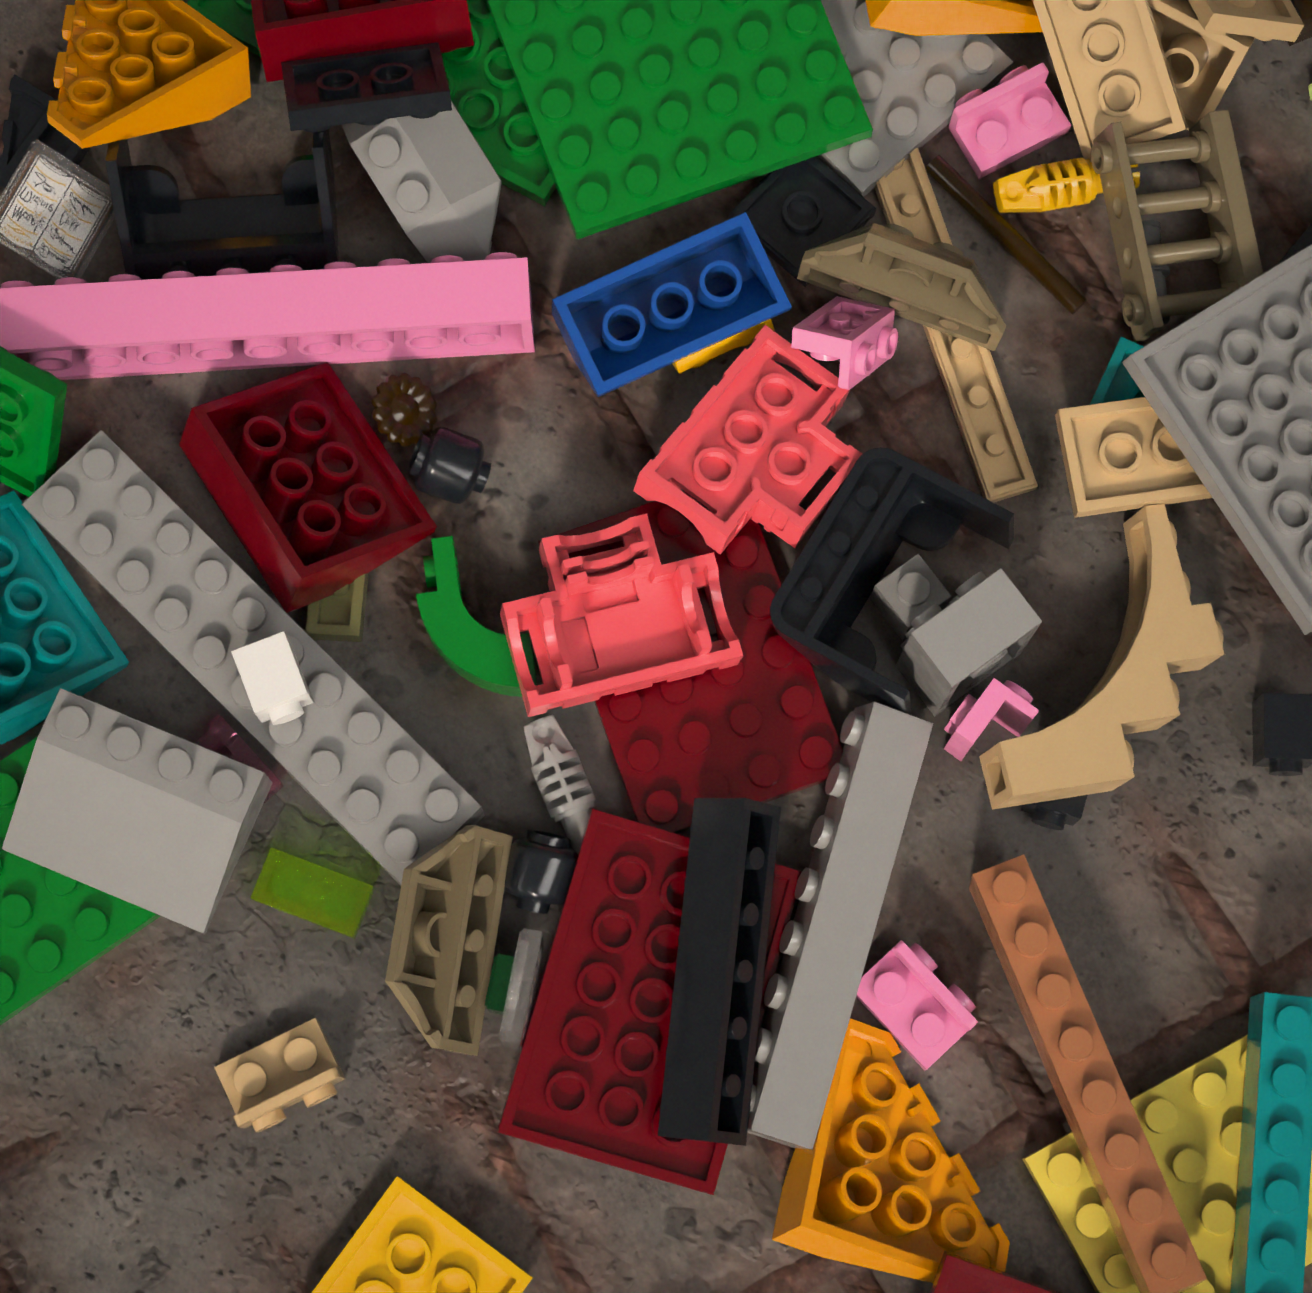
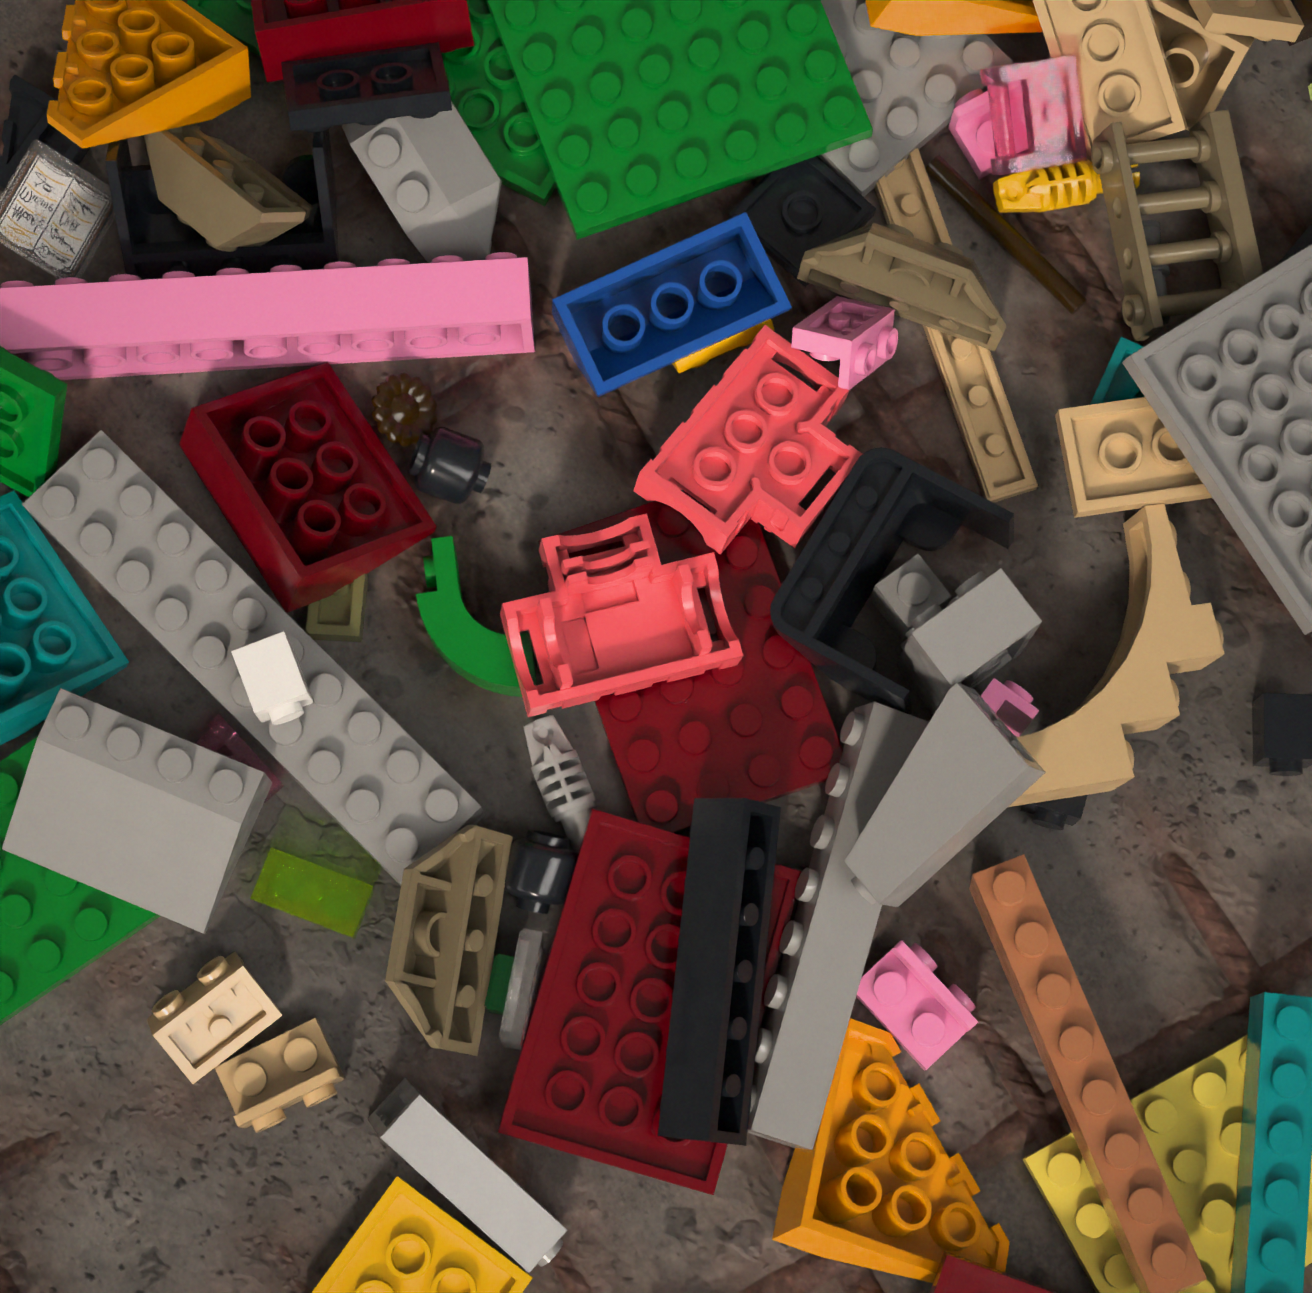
none -> dark tan wedge [143,124,313,252]
none -> tan bracket [147,952,282,1084]
none -> light grey slope [367,1078,567,1273]
none -> light grey slope [844,682,1046,907]
none -> clear pink plate [980,54,1087,175]

